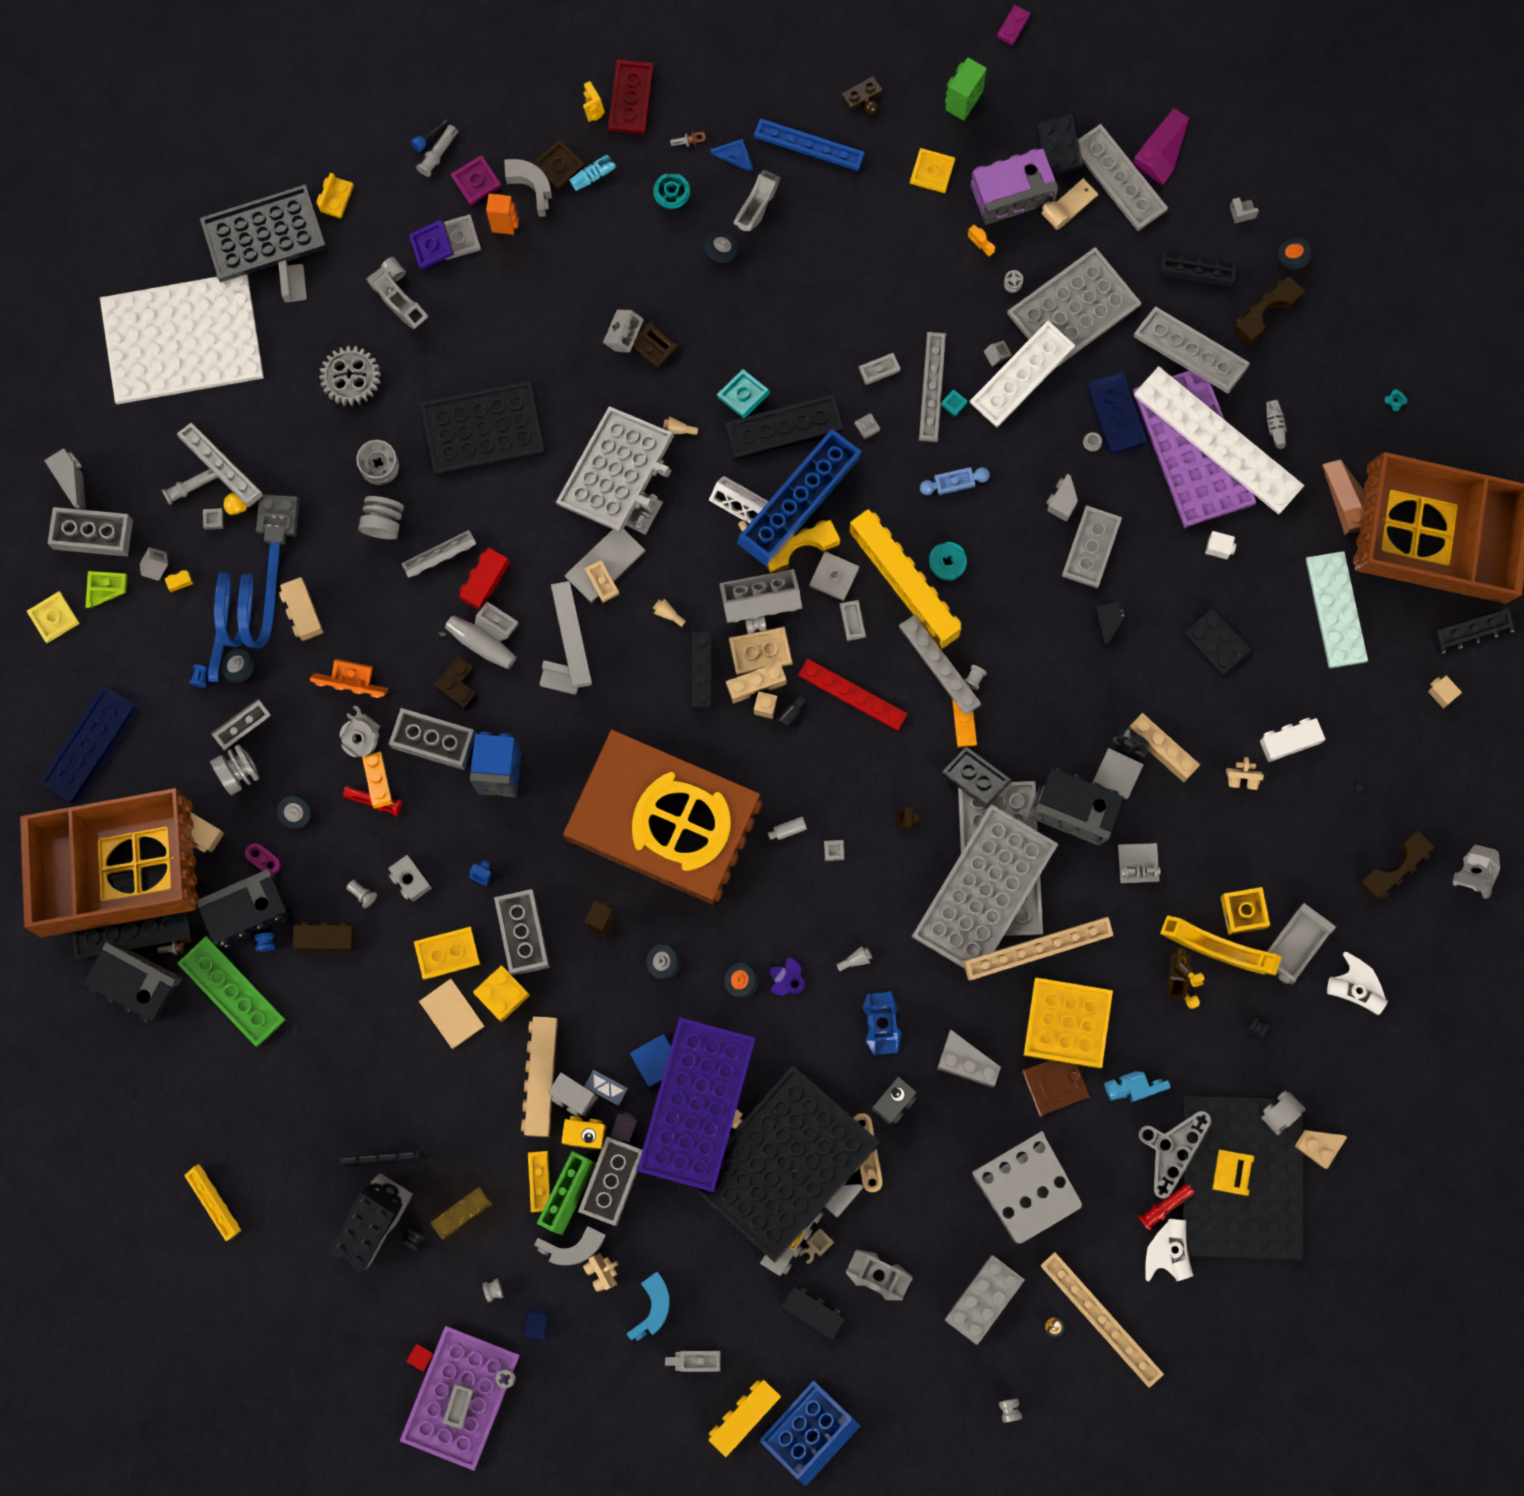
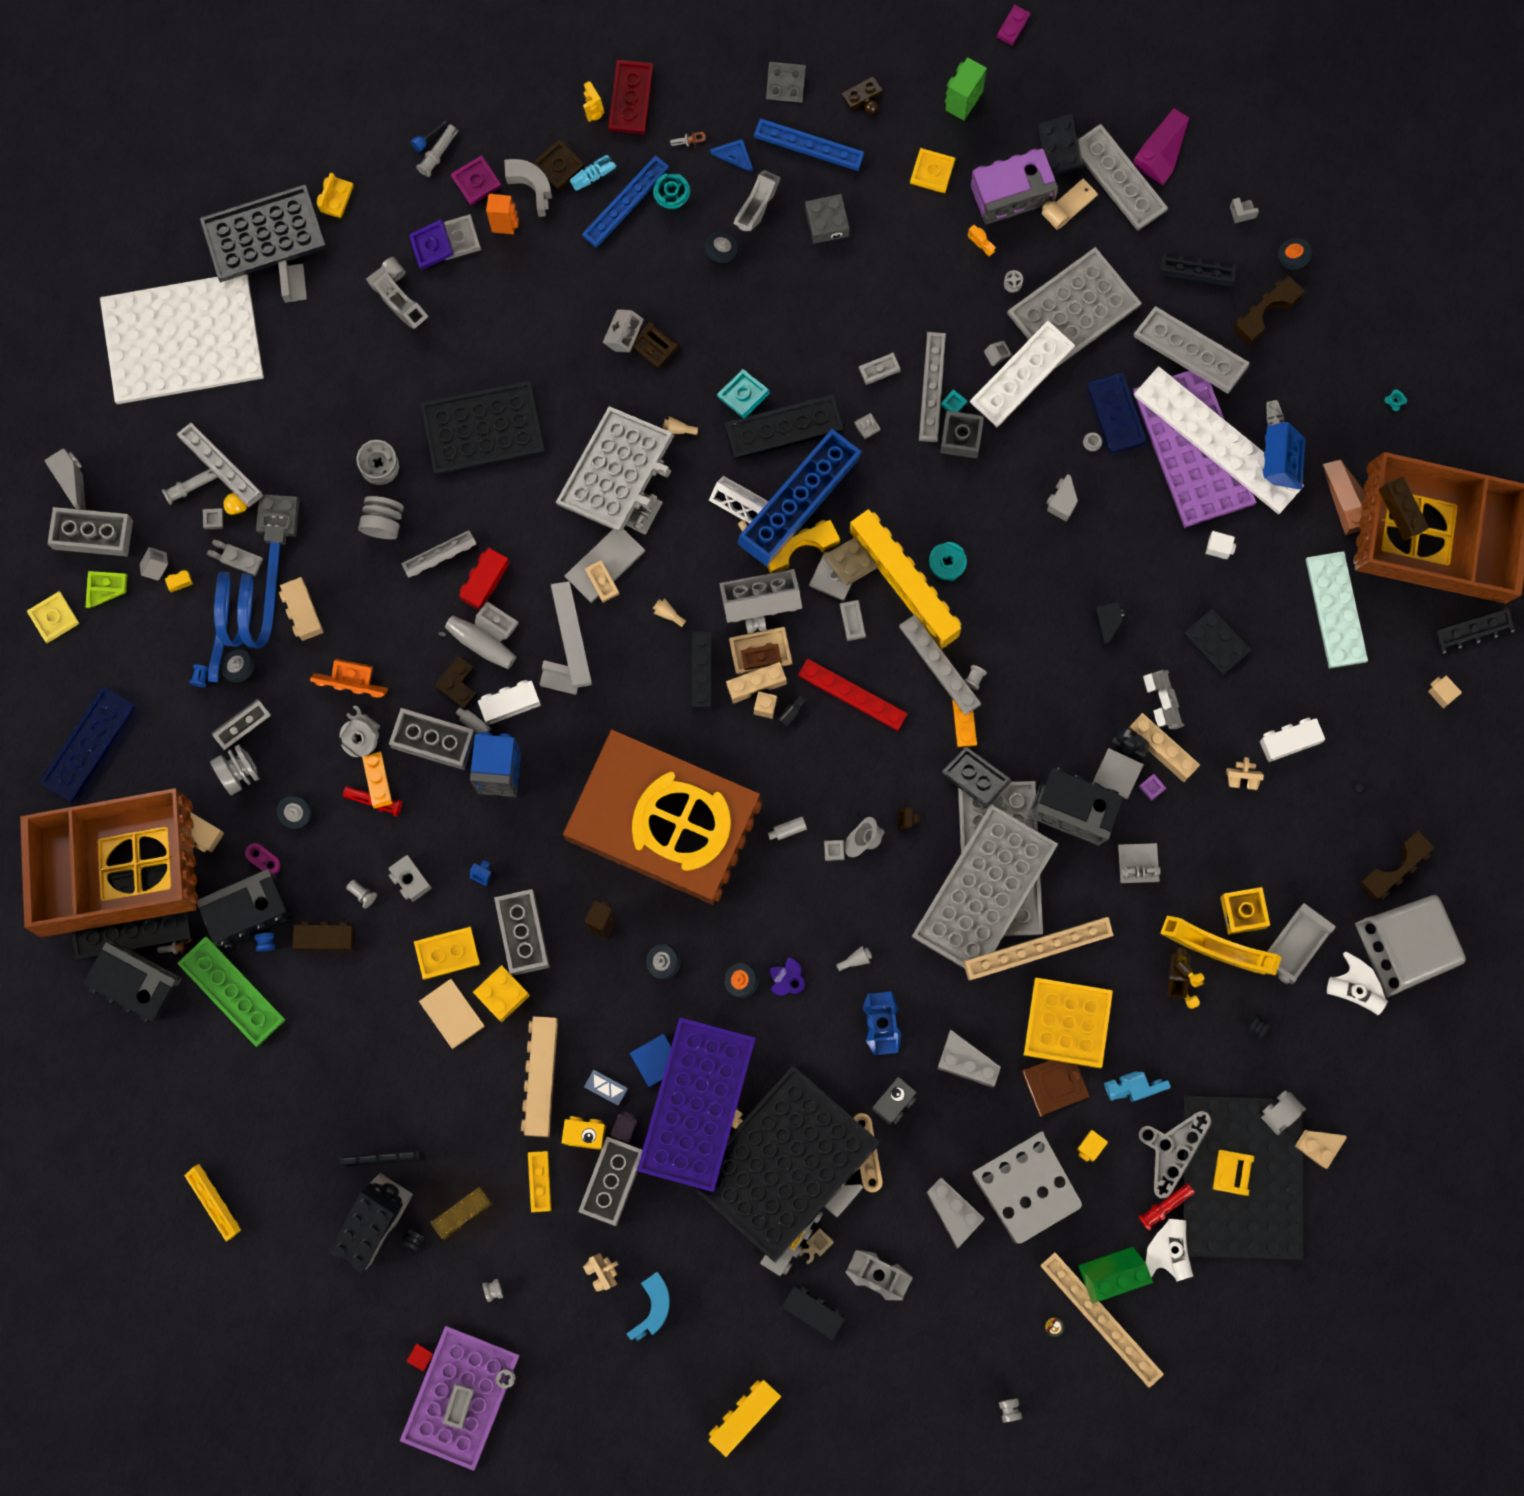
light grey gear [319,346,381,406] -> none
clear blue brick [524,1309,549,1340] -> none
light grey arch [535,1226,607,1265] -> none
bright green brick [537,1151,597,1235] -> none
light grey brick [548,1073,598,1118] -> none
light grey hinge [665,1351,720,1372] -> none
blue slope [759,1381,861,1486] -> none
medium blue plate [920,467,990,495] -> none
light grey brick [944,1255,1025,1345] -> none
light grey plate [1062,505,1122,588] -> none
light grey piece [1453,845,1500,899] -> none
none -> light grey hinge [207,540,263,576]
none -> light grey cylinder [456,707,492,734]
none -> white brick [478,680,541,725]
none -> blue plate [582,155,670,248]
none -> reddish brown plate [741,644,782,670]
none -> dark grey hinge [766,62,806,103]
none -> dark grey brick [805,194,849,244]
none -> dark tan plate [824,538,877,586]
none -> light grey piece [844,817,885,857]
none -> light grey wedge [927,1178,985,1248]
none -> dark grey brick [940,411,984,458]
none -> yellow brick [1076,1130,1108,1162]
none -> green slope [1078,1247,1153,1304]
none -> medium lavender tile [1139,774,1166,801]
none -> light grey piece [1143,670,1184,729]
none -> blue slope [1263,422,1305,489]
none -> light grey piece [1355,895,1466,997]
none -> dark brown brick [1378,476,1429,541]

